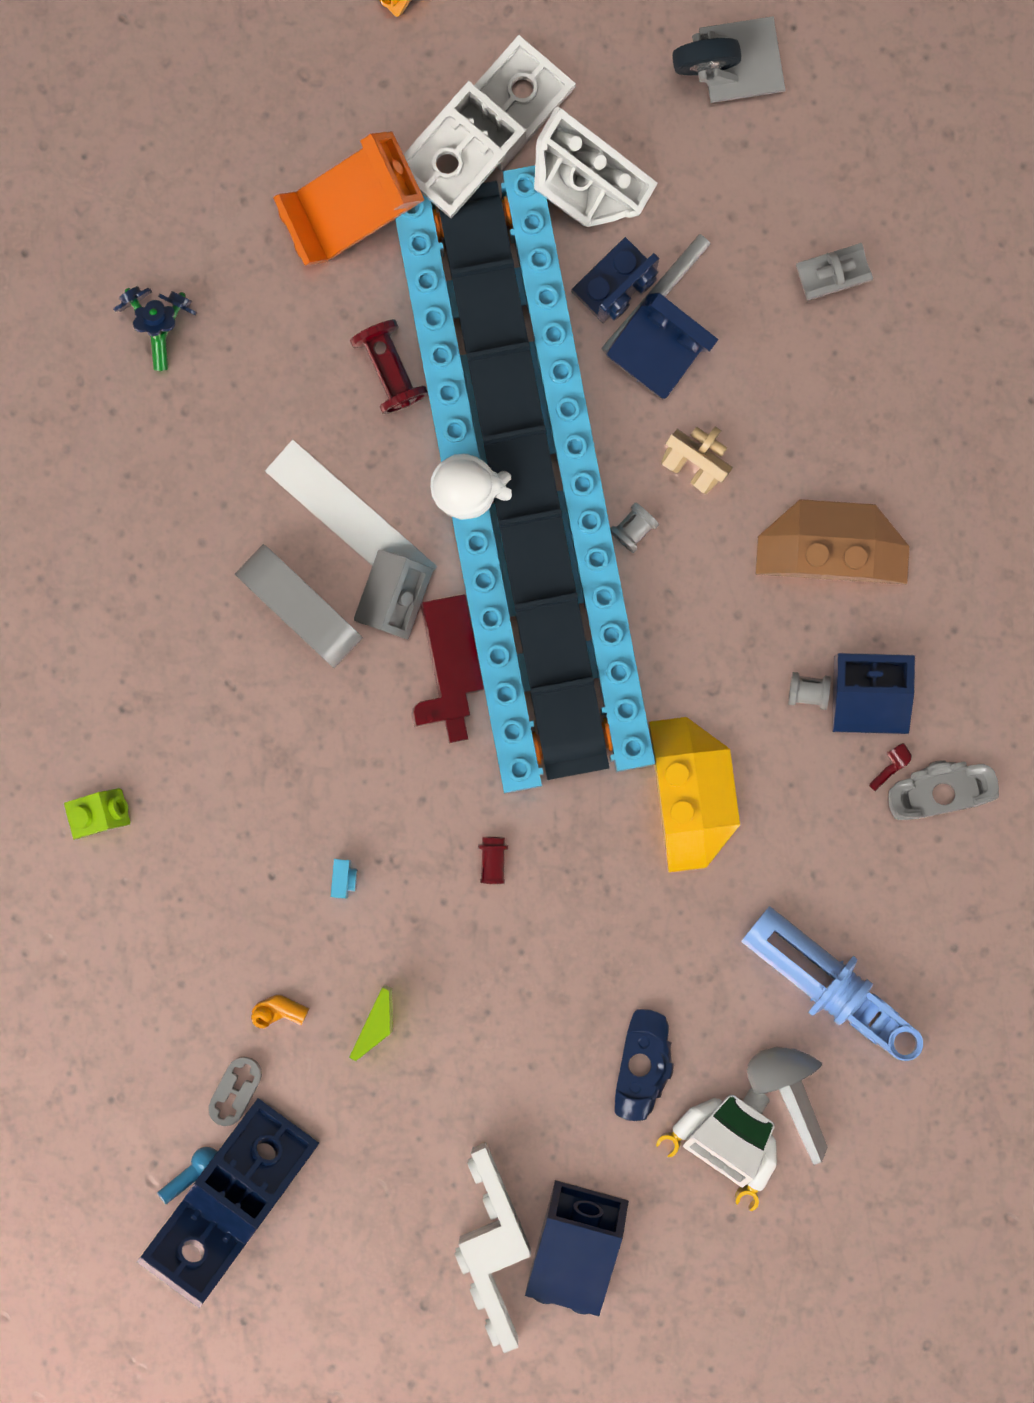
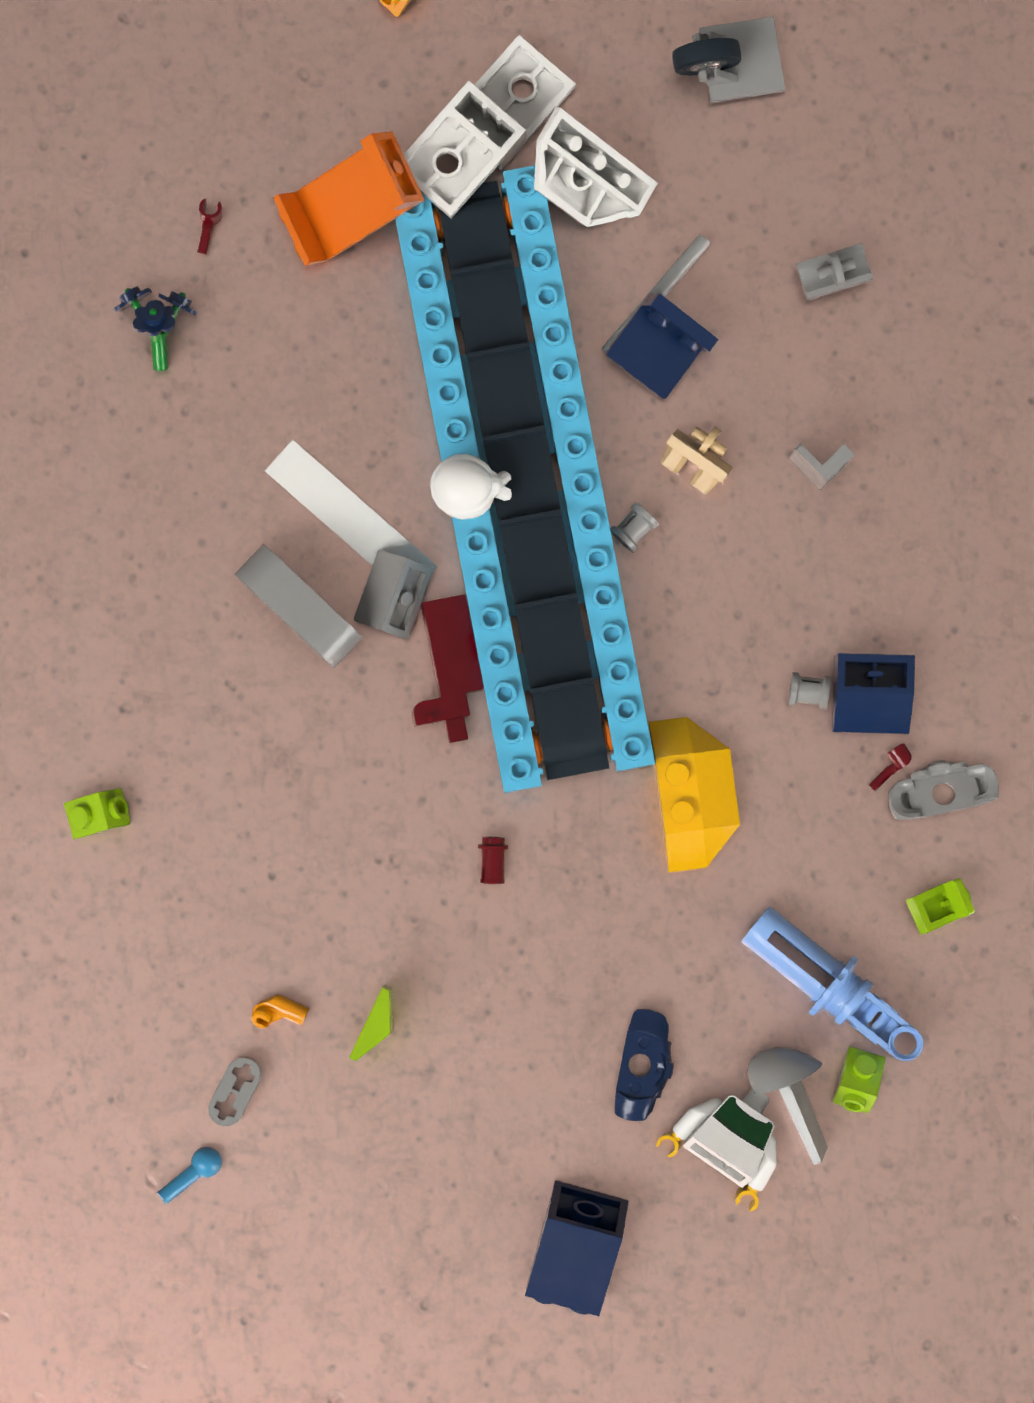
dark blue bracket [137,1098,319,1308] -> none
medium azure plate [330,859,357,899] -> none
dark red hose [350,319,428,414] -> none
white bracket [455,1142,531,1353] -> none
dark blue bracket [571,237,660,323] -> none
medium nougat wedge [755,499,909,585] -> none
none -> dark red hand [197,198,222,255]
none -> light grey panel [789,443,855,490]
none -> lime bracket [833,1046,886,1113]
none -> lime bracket [905,878,975,935]

